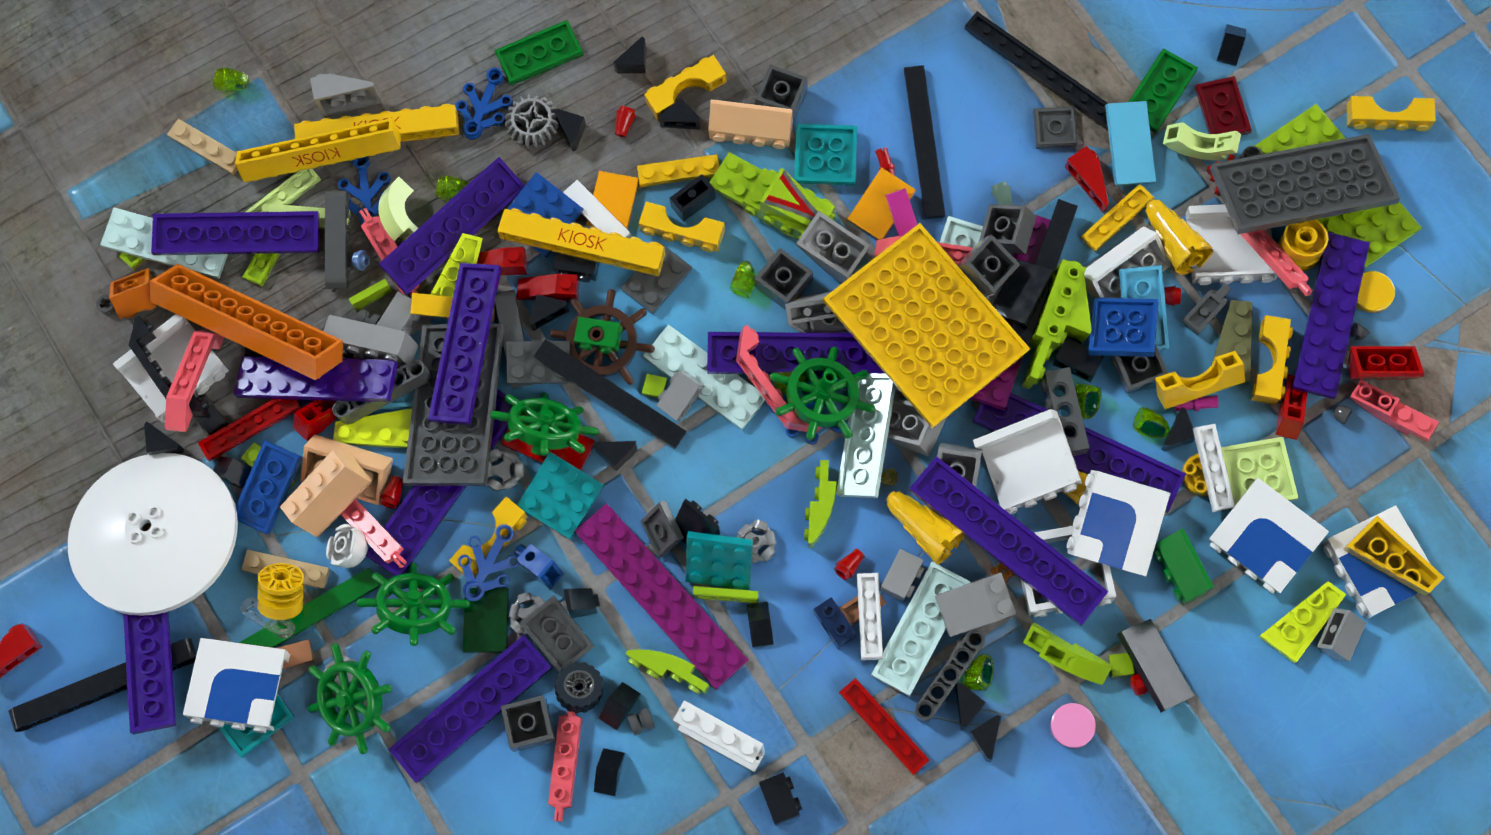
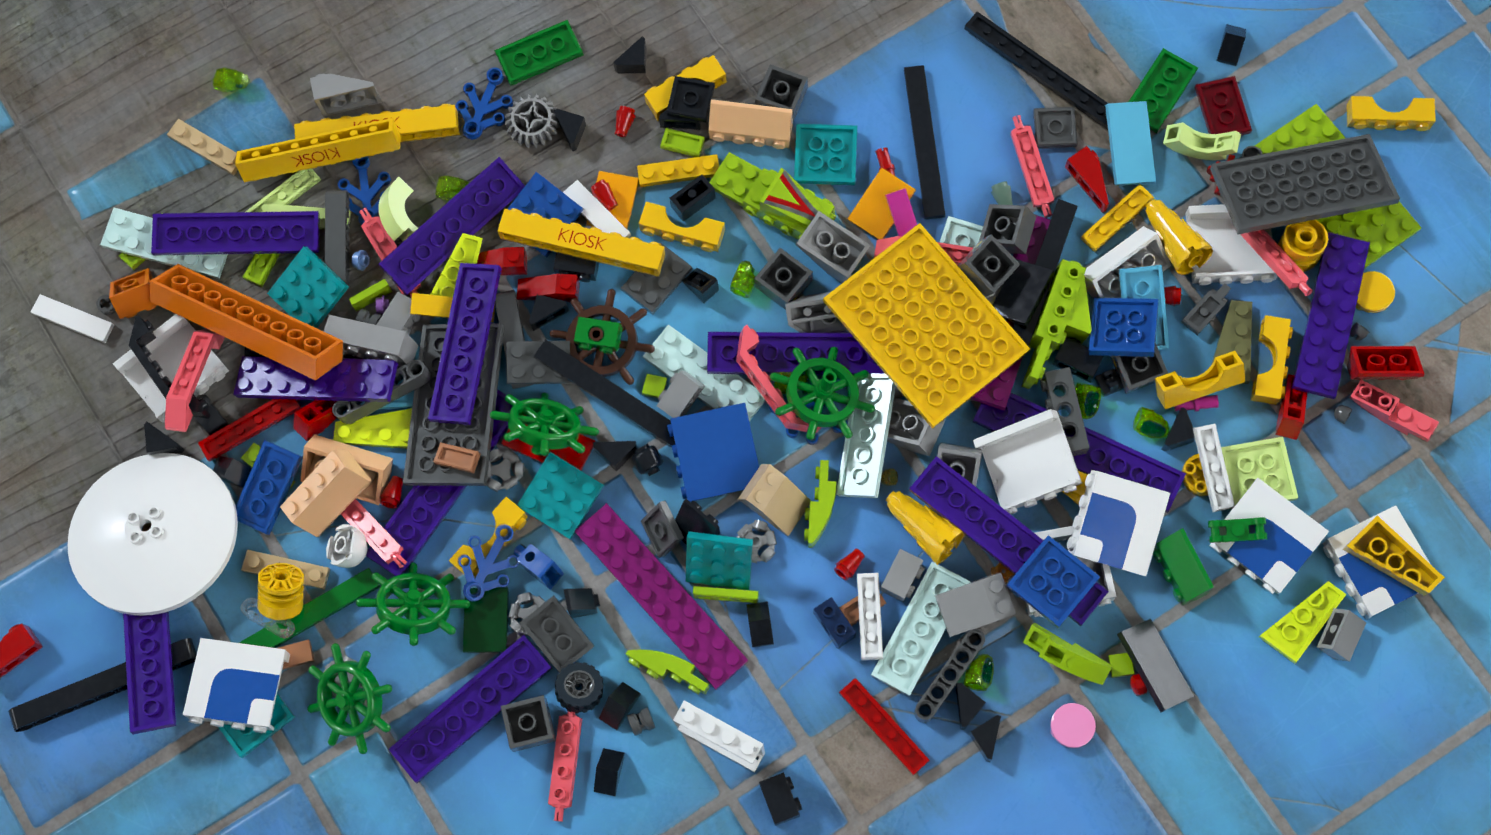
none -> white tile [31,294,114,343]
none -> teal plate [267,246,349,328]
none -> medium lavender plate [376,295,389,314]
none -> nougat tile [433,442,481,474]
none -> red cone [591,179,618,211]
none -> black head [632,444,663,476]
none -> lime tile [660,128,705,157]
none -> black tile [666,76,715,123]
none -> blue panel [667,403,759,502]
none -> black slope [682,268,719,303]
none -> tan slope [738,464,811,536]
none -> blue plate [1006,535,1100,628]
none -> coral plate [1010,115,1054,218]
none -> black tile [1094,368,1124,397]
none -> green plate [1208,517,1267,543]

